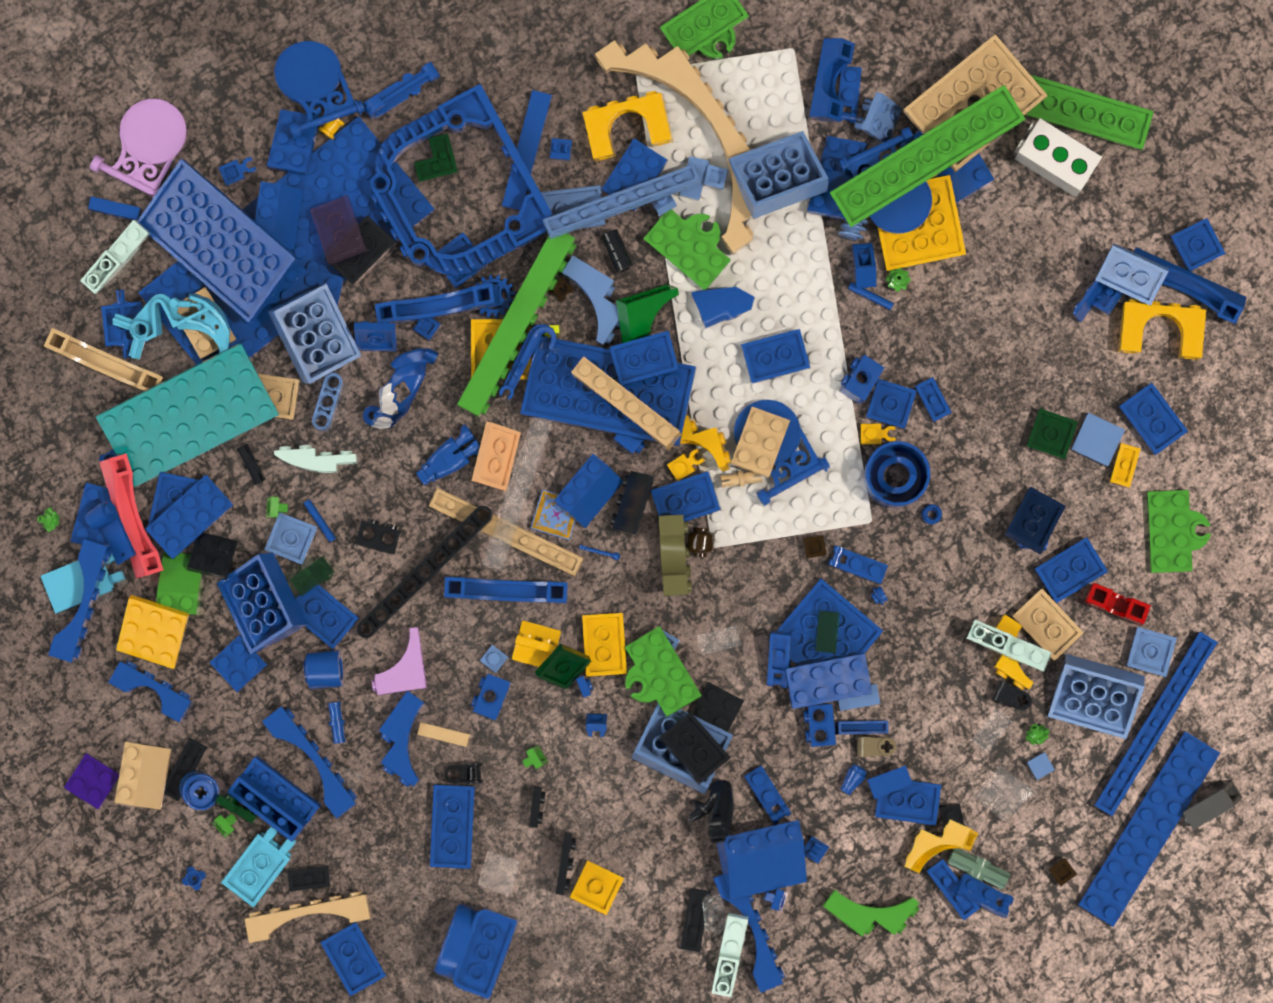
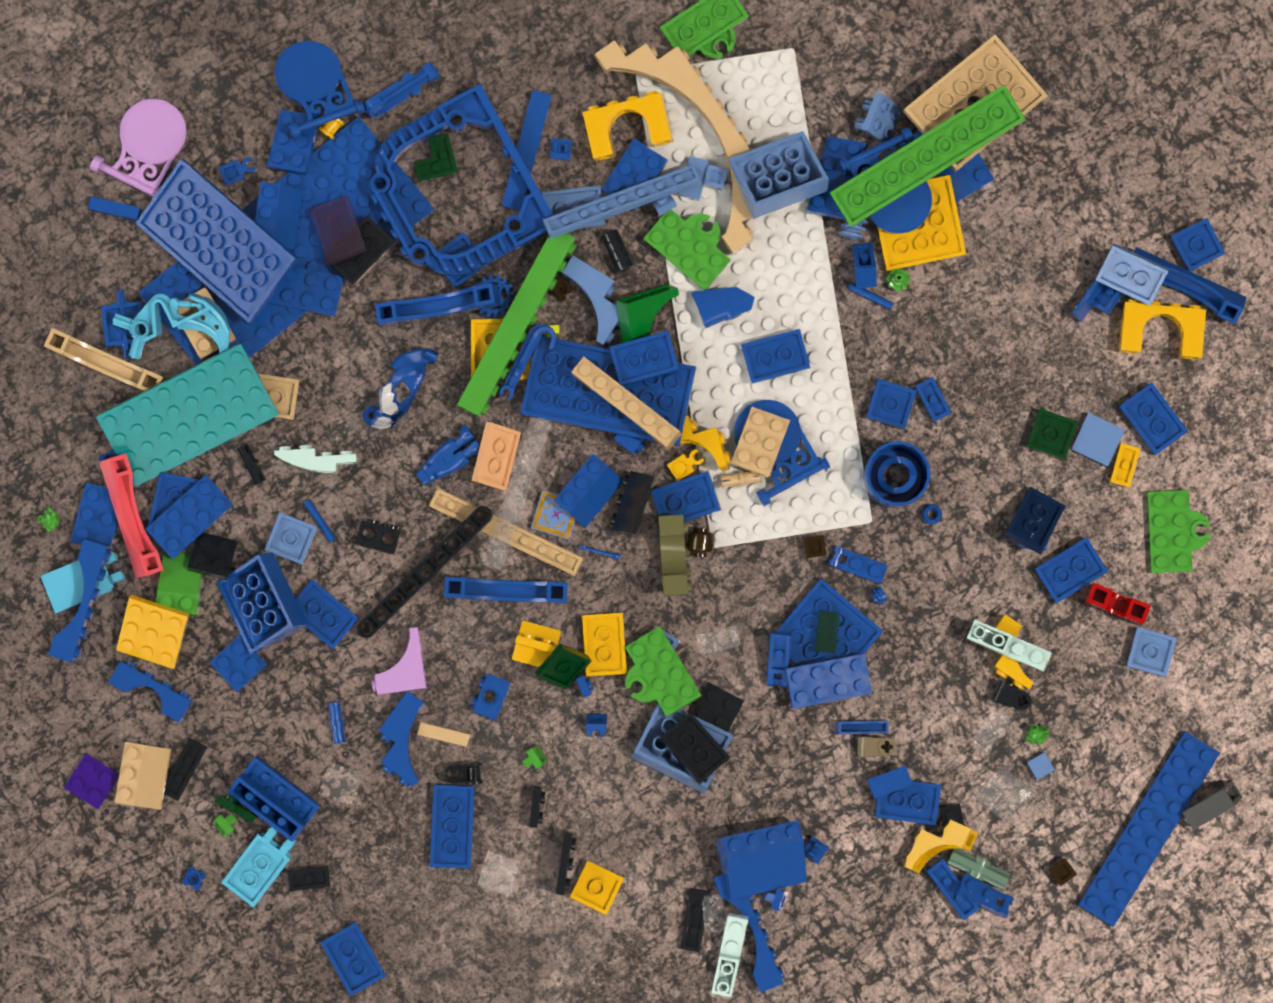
light aqua slope [80,220,150,294] -> none
blue door [85,501,136,565] -> none
blue piece [179,770,219,810] -> none
tan arch [245,891,372,943] -> none
blue arch [262,706,358,819] -> none
bright green tile [266,497,288,518] -> none
medium blue slope [267,283,362,384] -> none
clear green plate [290,556,335,597] -> none
blue piece [304,650,344,690] -> none
medium blue beam [312,373,344,432] -> none
blue plate [354,321,397,351] -> none
blue tile [413,318,441,341] -> none
blue brick [434,904,519,999] -> none
medium blue plate [480,645,509,673] -> none
black piece [688,780,734,843] -> none
blue plate [744,765,792,825] -> none
blue brick [804,704,836,747] -> none
blue arch [809,38,855,122] -> none
bright green arch [822,889,919,936] -> none
blue plate [838,66,862,123] -> none
medium blue tile [838,684,880,711] -> none
blue brick [839,354,885,404] -> none
blue cone [840,764,867,795] -> none
yellow plate [860,424,896,445] -> none
tan plate [1012,589,1084,661] -> none
white brick [1014,118,1102,197] -> none
bright green plate [1025,75,1154,151] -> none
medium blue slope [1048,654,1145,739] -> none
blue plate [1094,631,1218,816] -> none

